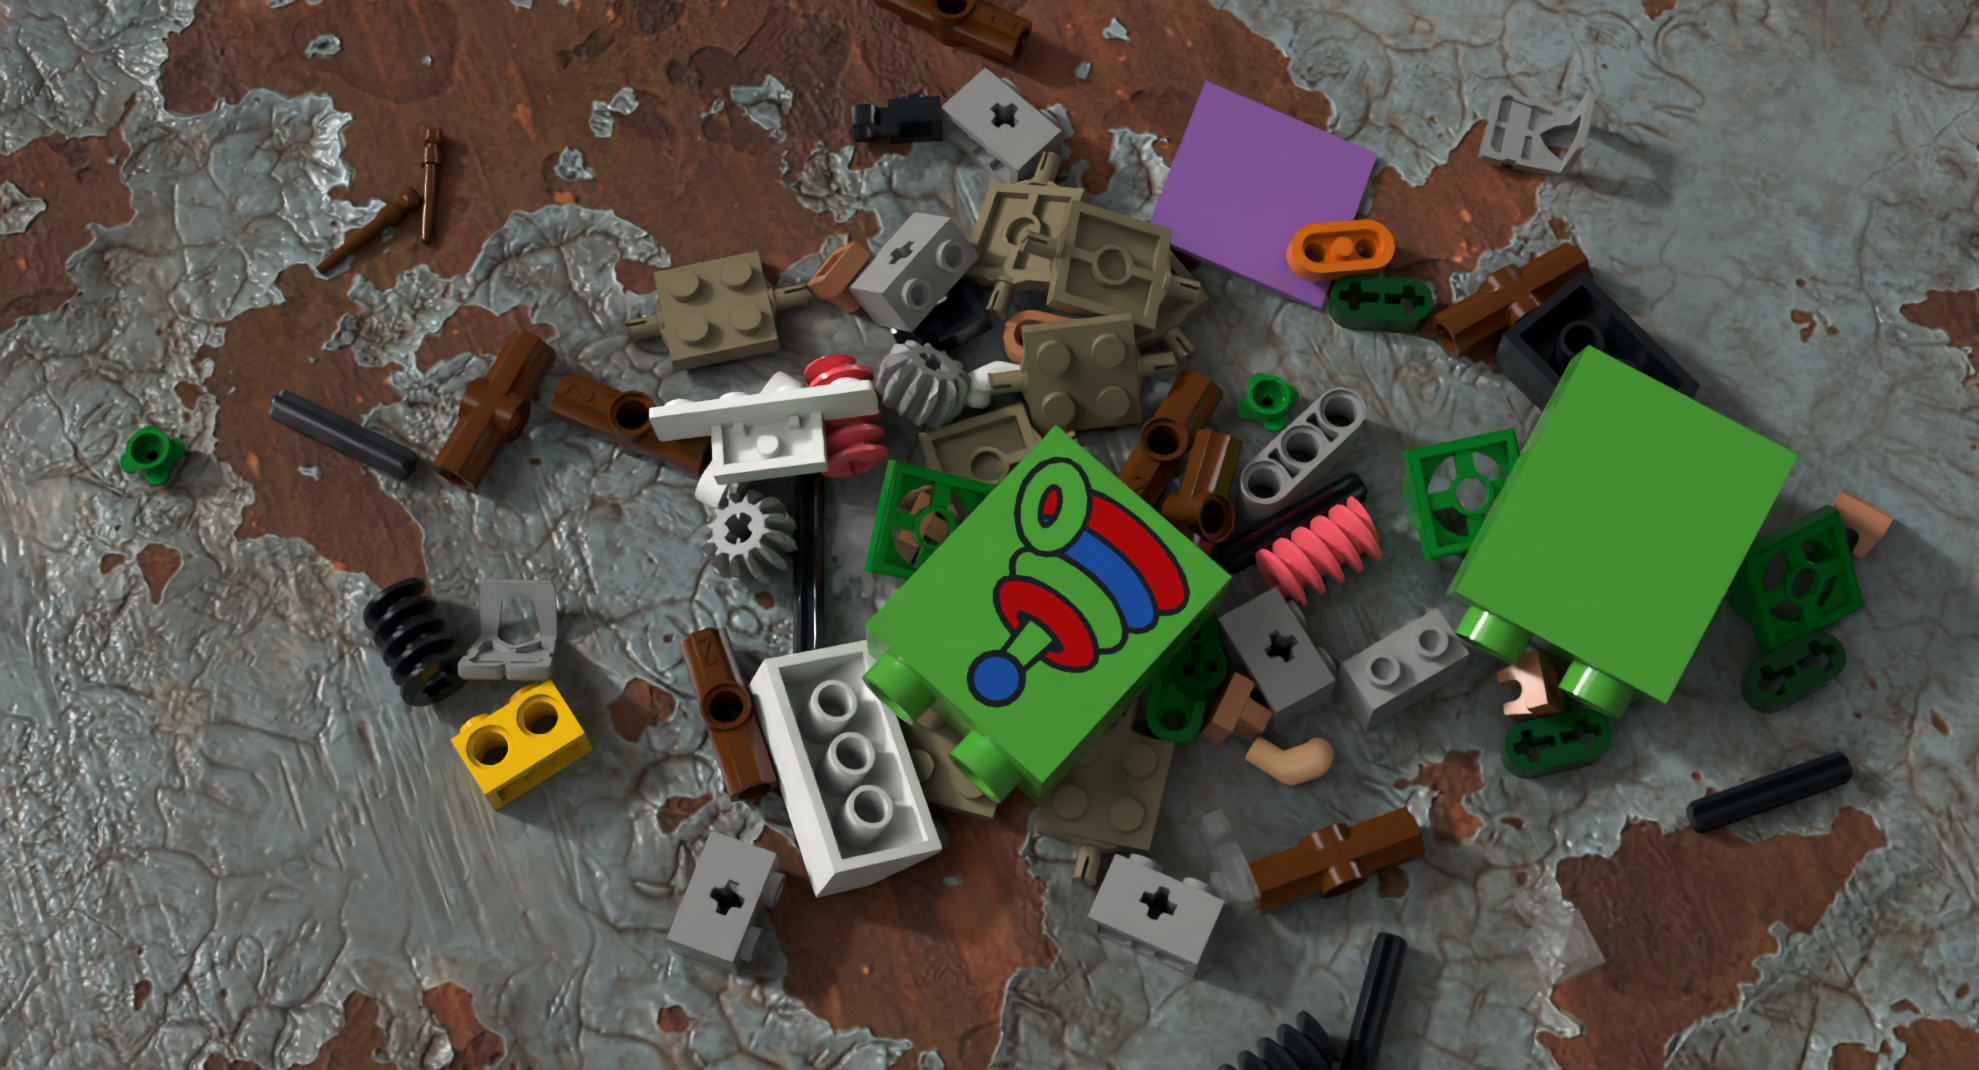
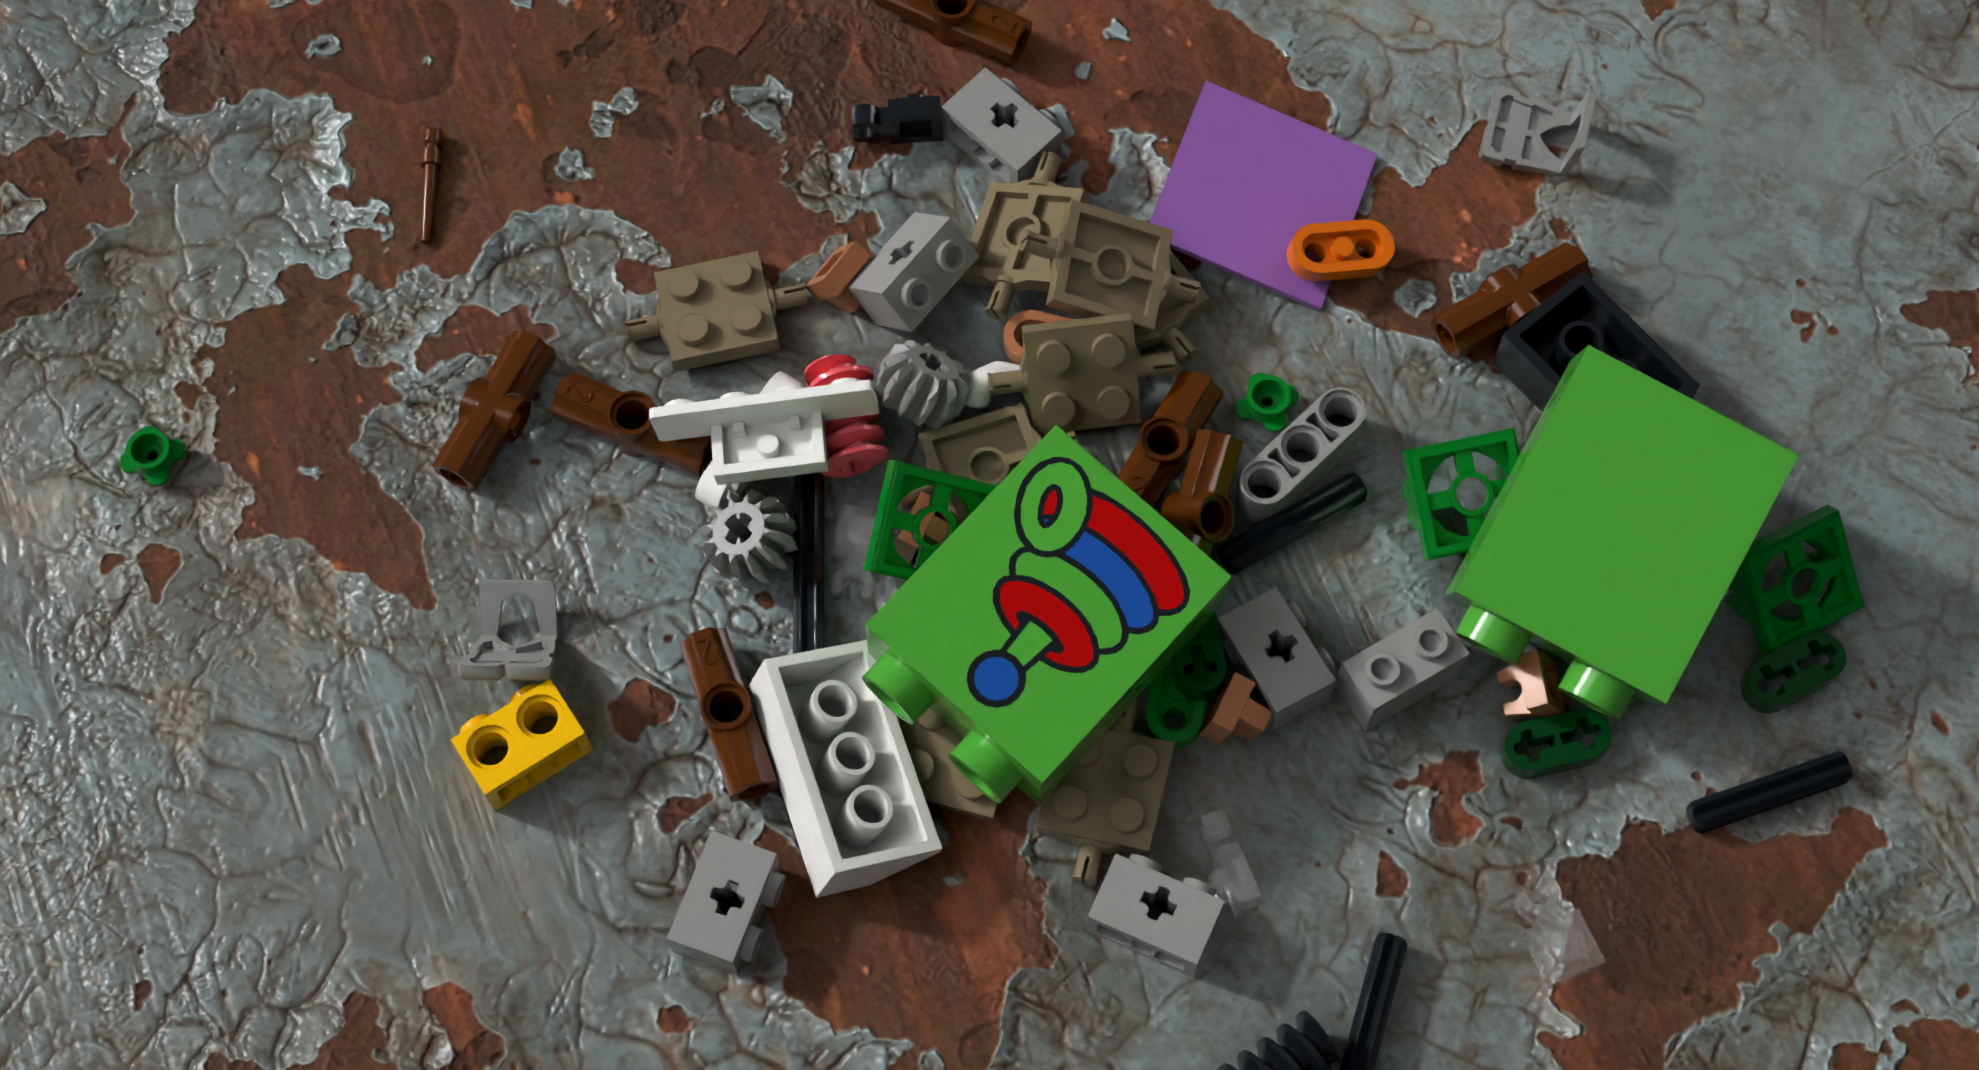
black axle [269,390,418,481] -> none
reddish brown piece [316,187,422,275] -> none
black piece [362,577,468,707] -> none
black plate [890,280,993,353] -> none
reddish brown piece [1243,807,1426,916] -> none
light nougat arm [1245,736,1334,786] -> none
coral piece [1255,496,1383,608] -> none
dark green beam [1328,275,1433,334] -> none
nougat tile [1831,488,1893,559] -> none

